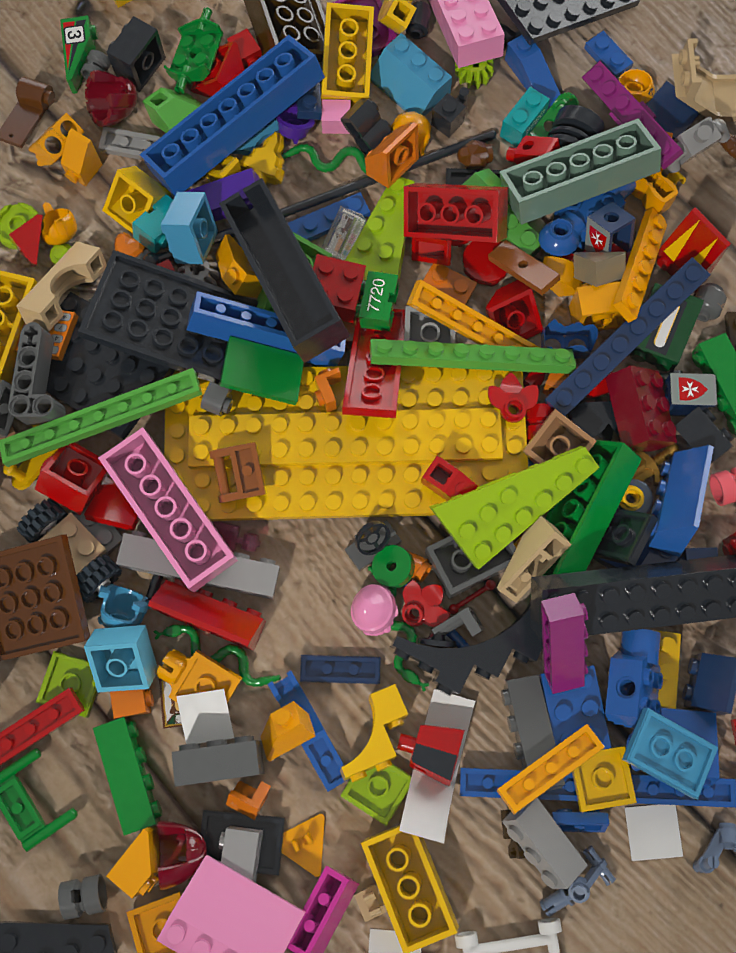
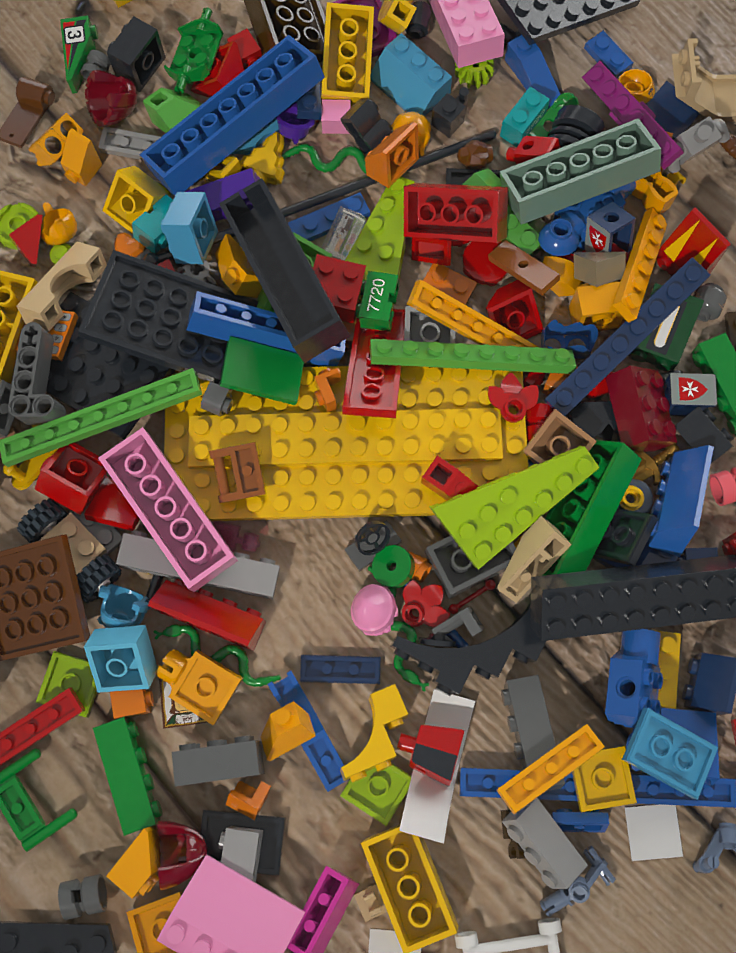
white sticker [176,689,234,744] -> none
light orange piece [282,814,325,877] -> none
blue brick [539,665,611,750] -> none
magenta brick [541,593,588,694] -> none

